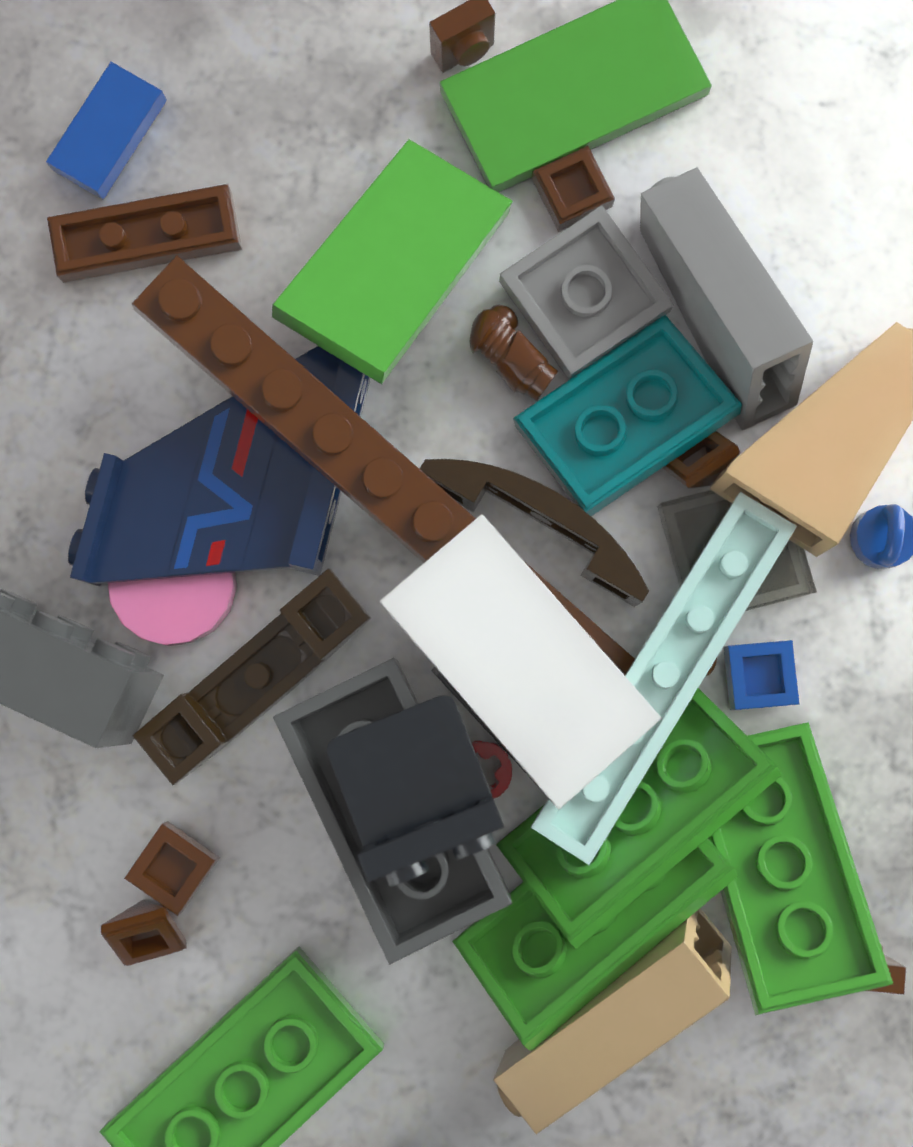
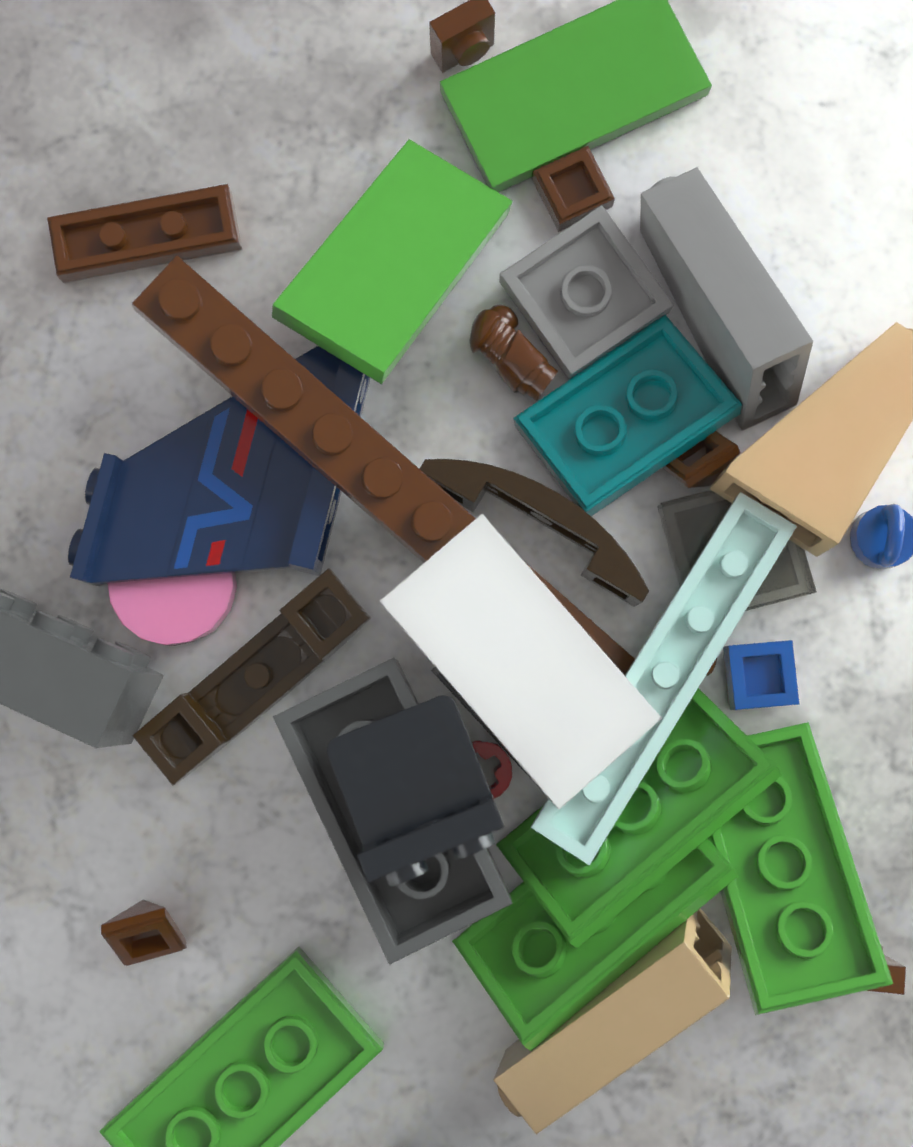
blue tile [46,61,167,200] -> none
reddish brown plate [124,821,220,916] -> none

